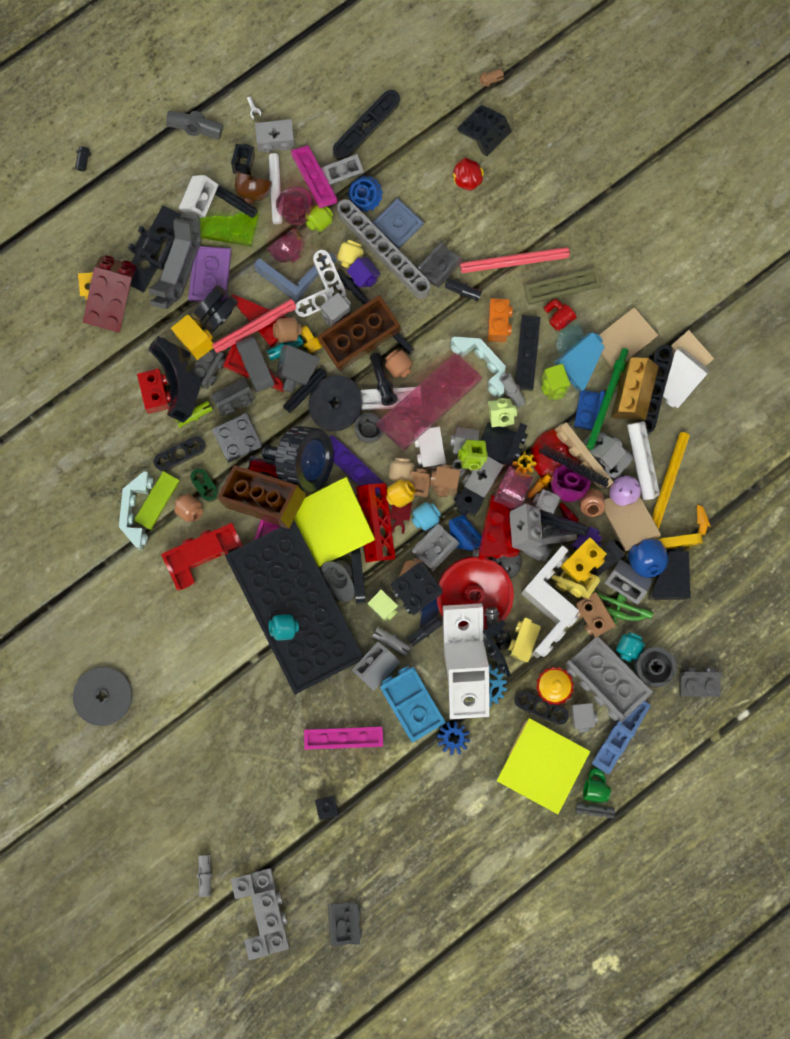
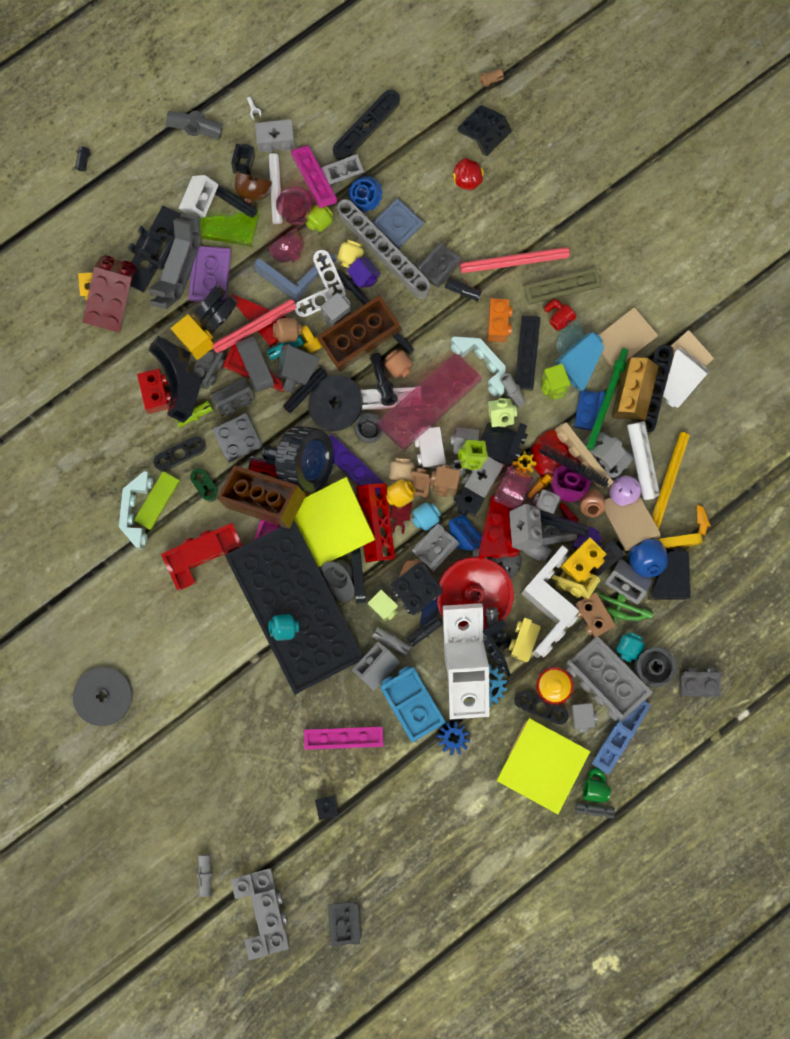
nougat head [174,494,203,522] -> none

